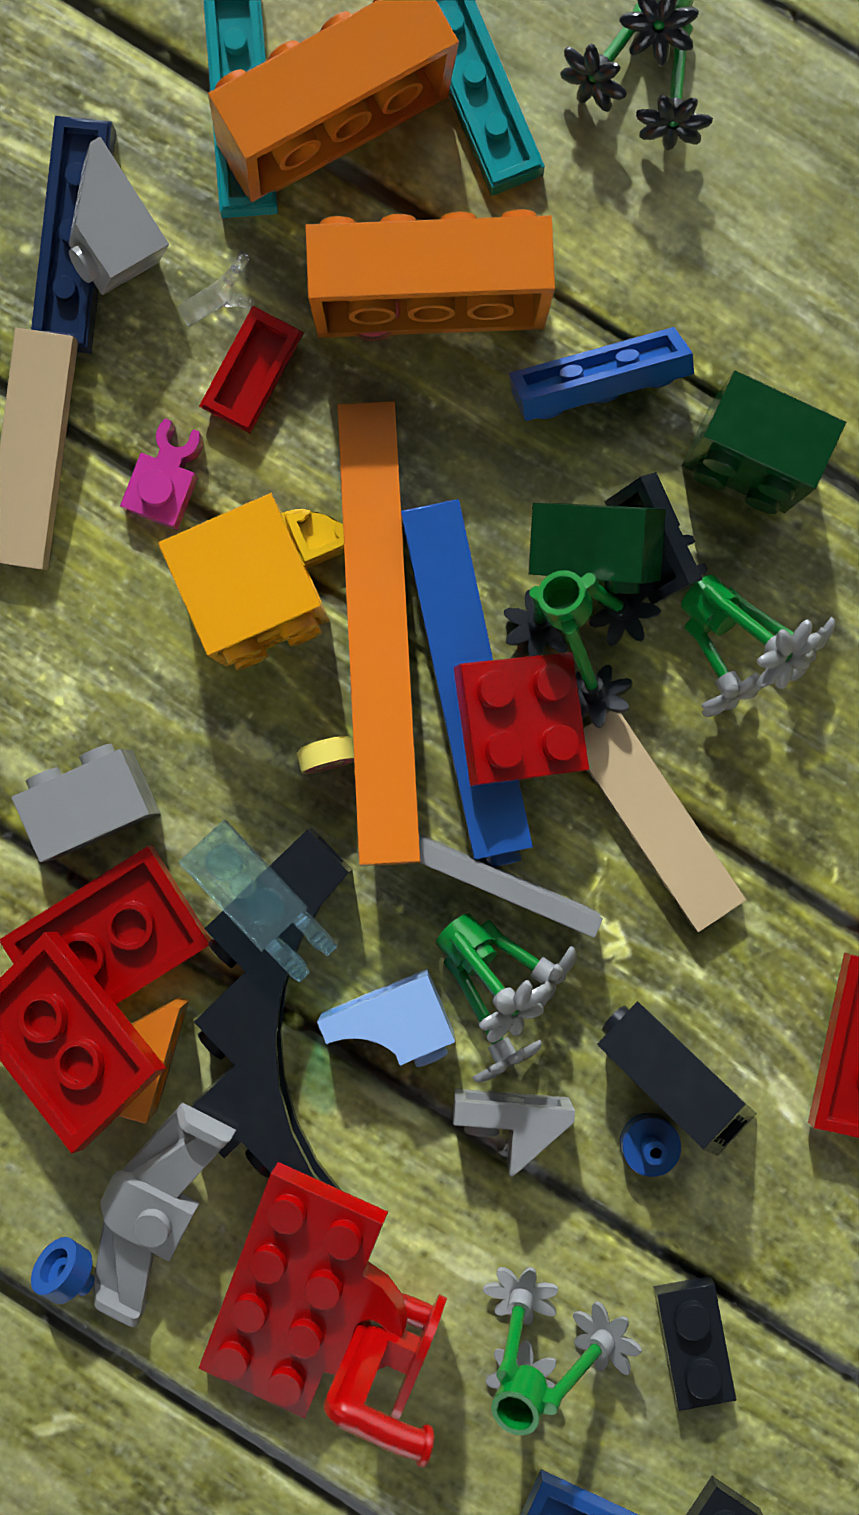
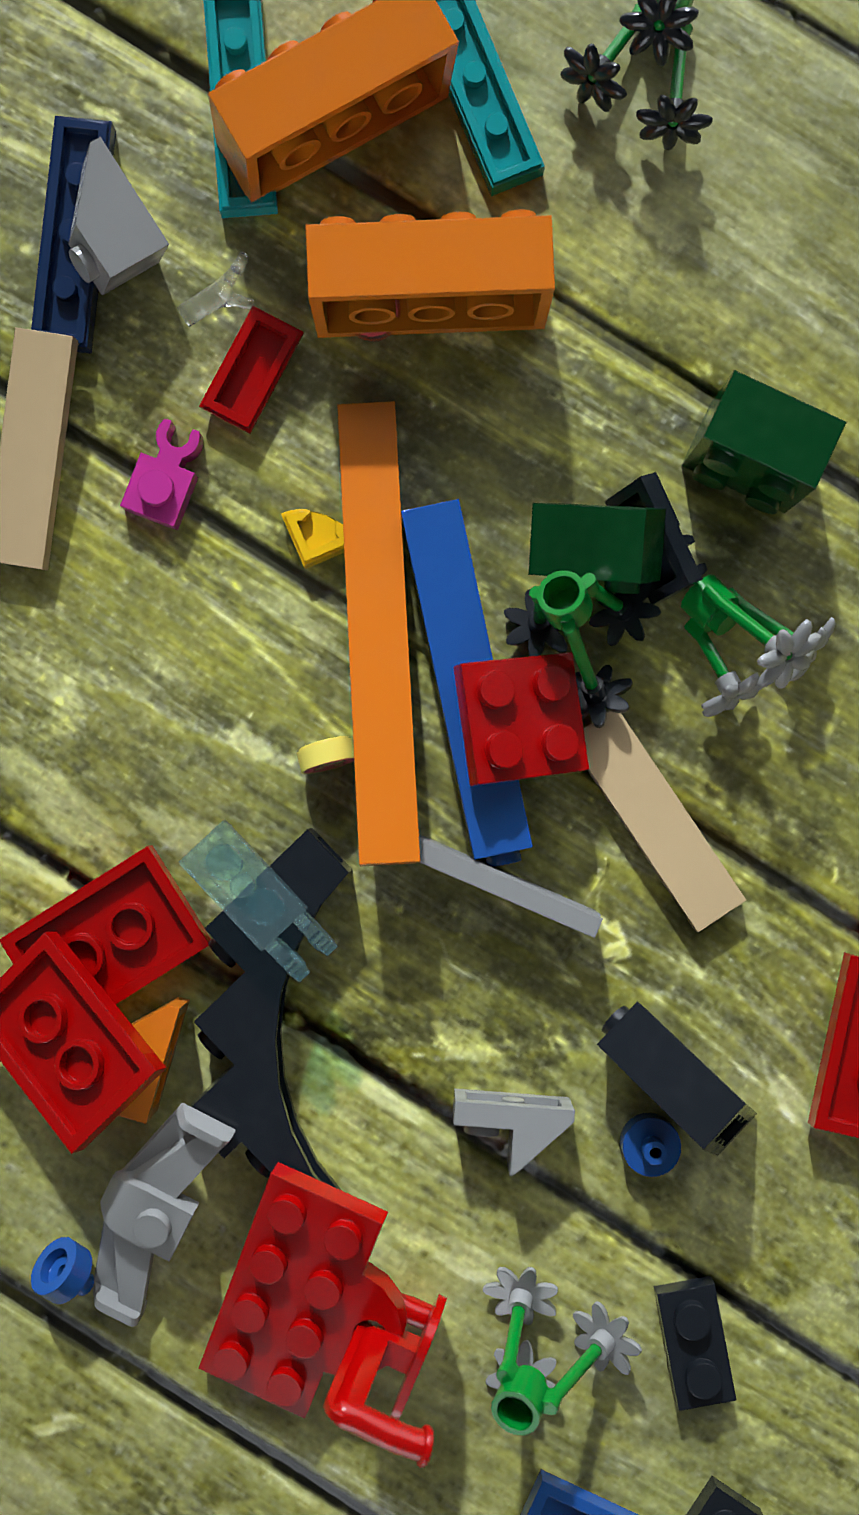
light grey brick [11,744,160,862] -> none
light orange brick [158,493,330,670] -> none
light blue arch [317,968,455,1067] -> none
plant [436,913,577,1082] -> none
blue plate [509,327,694,421] -> none

